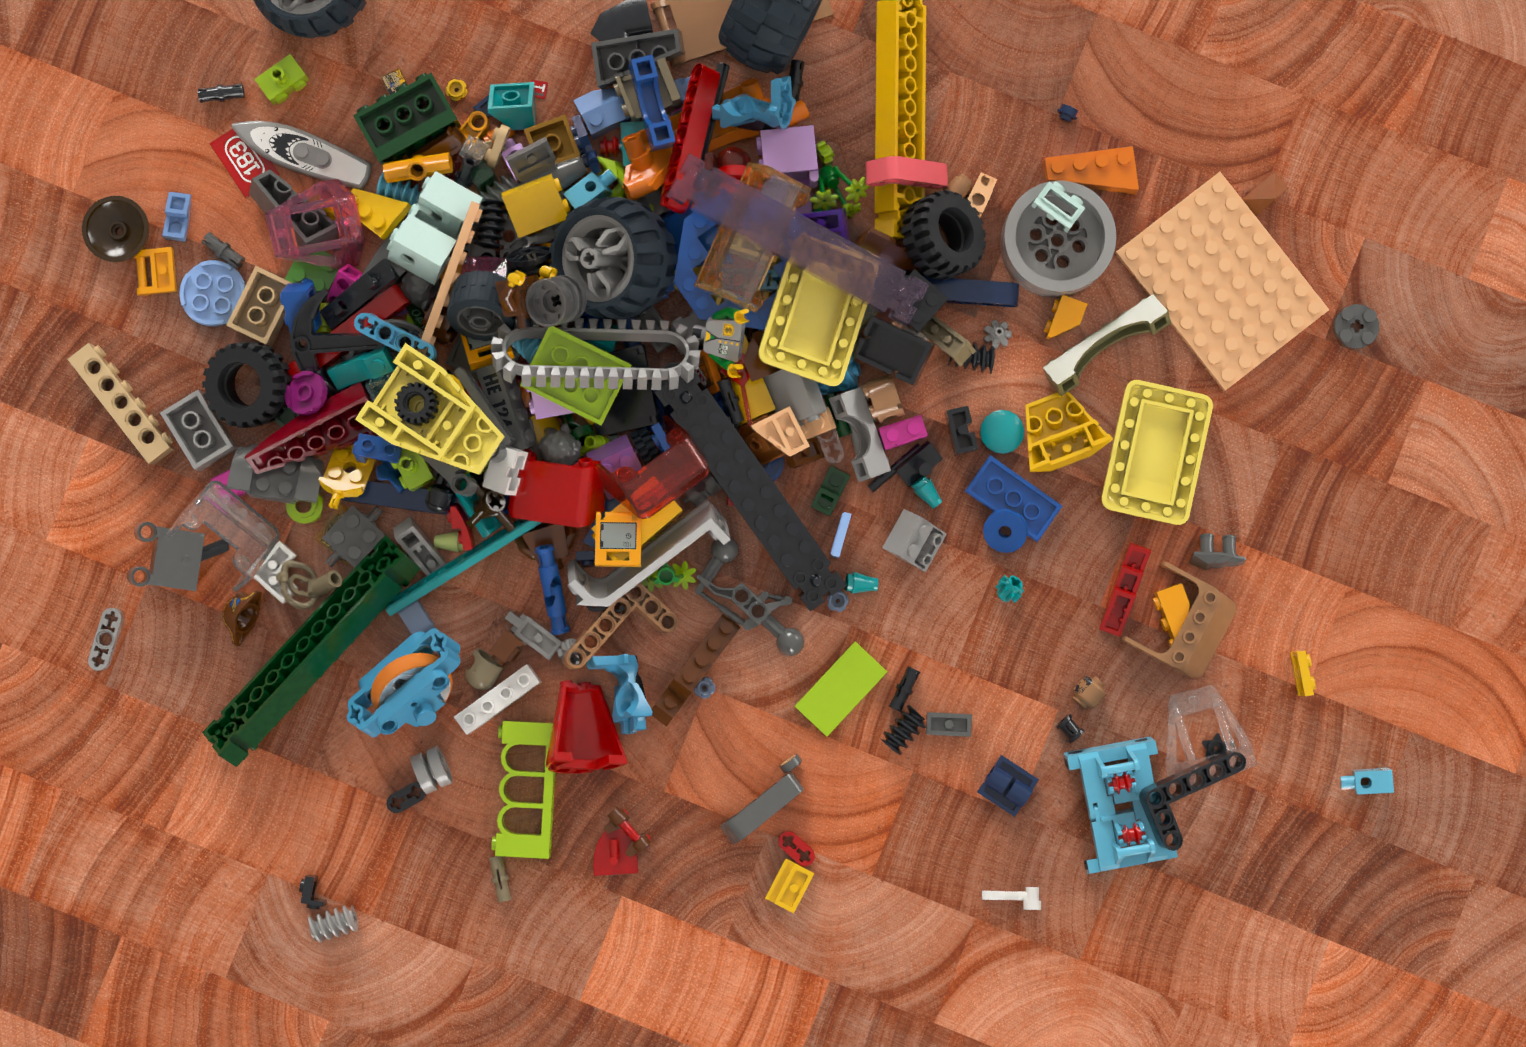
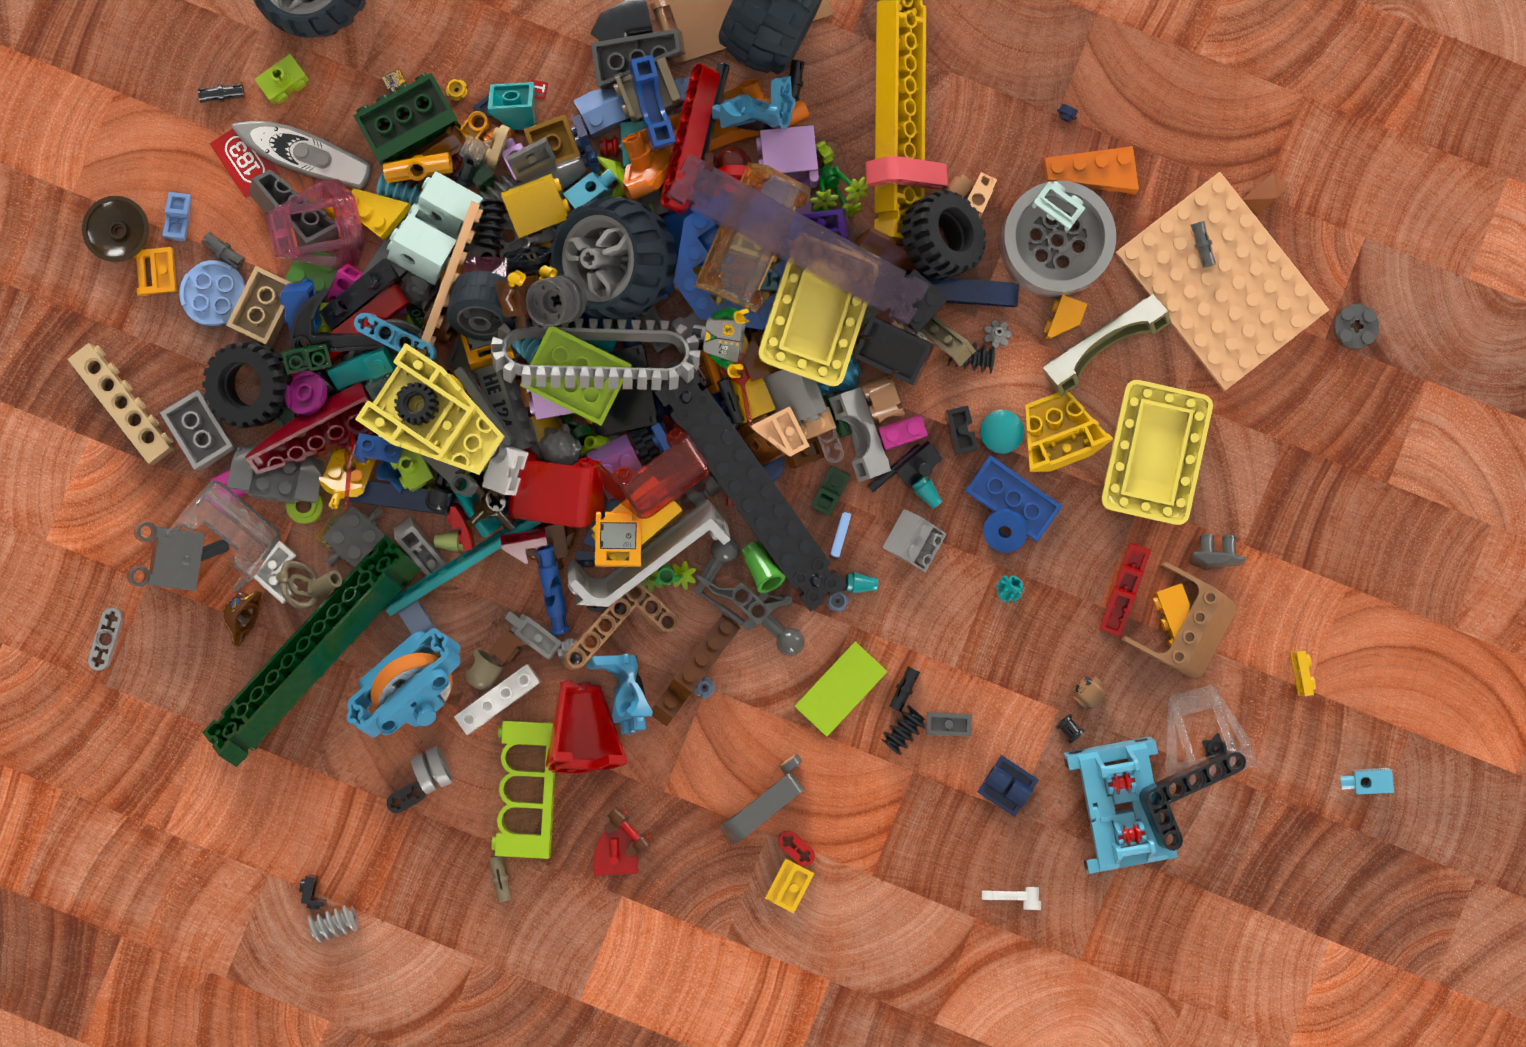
none -> dark green slope [281,344,332,375]
none -> clear red piece [343,431,357,509]
none -> slope [500,527,548,564]
none -> bright green plant [741,541,785,593]
none -> dark grey pin [1191,221,1216,268]

